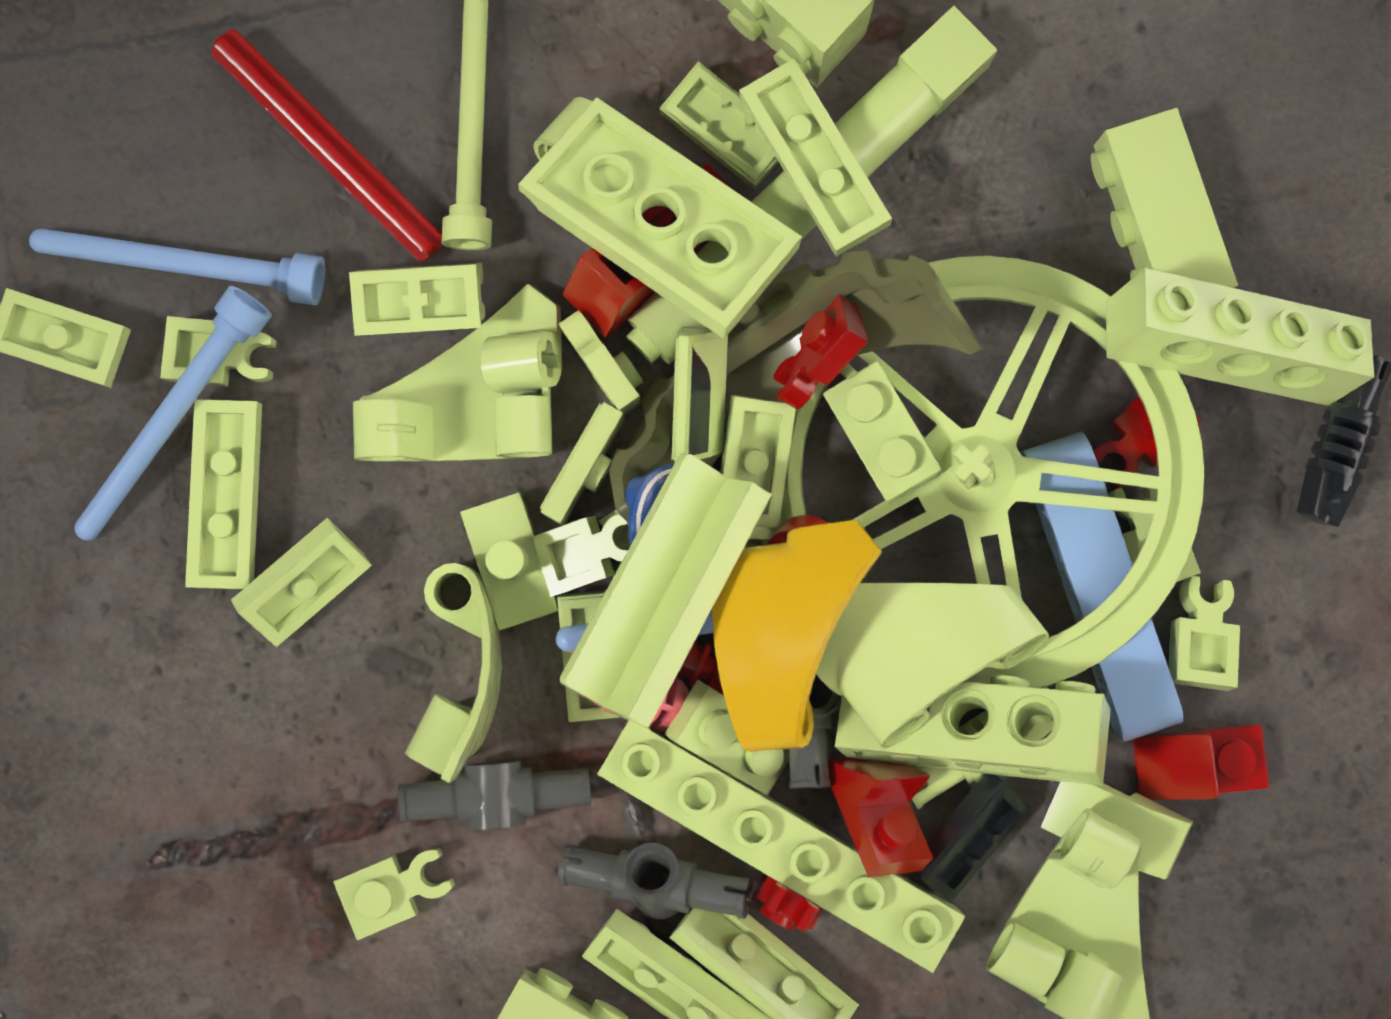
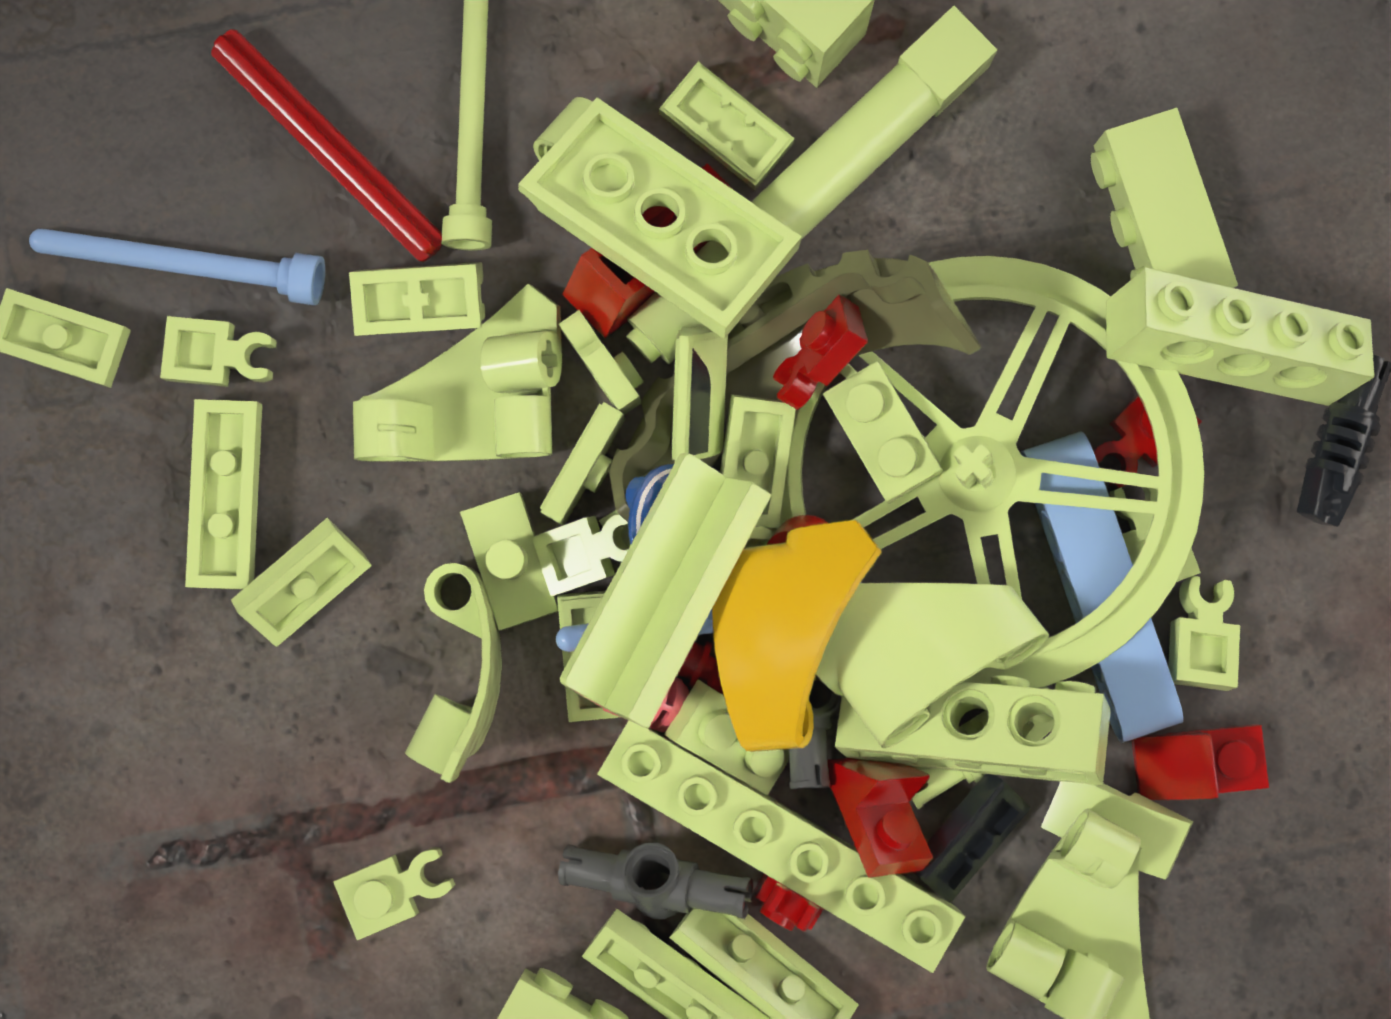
light blue piece [74,286,272,541] -> none
dark grey pin [398,760,591,830] -> none
yellowish green plate [739,58,892,257] -> none

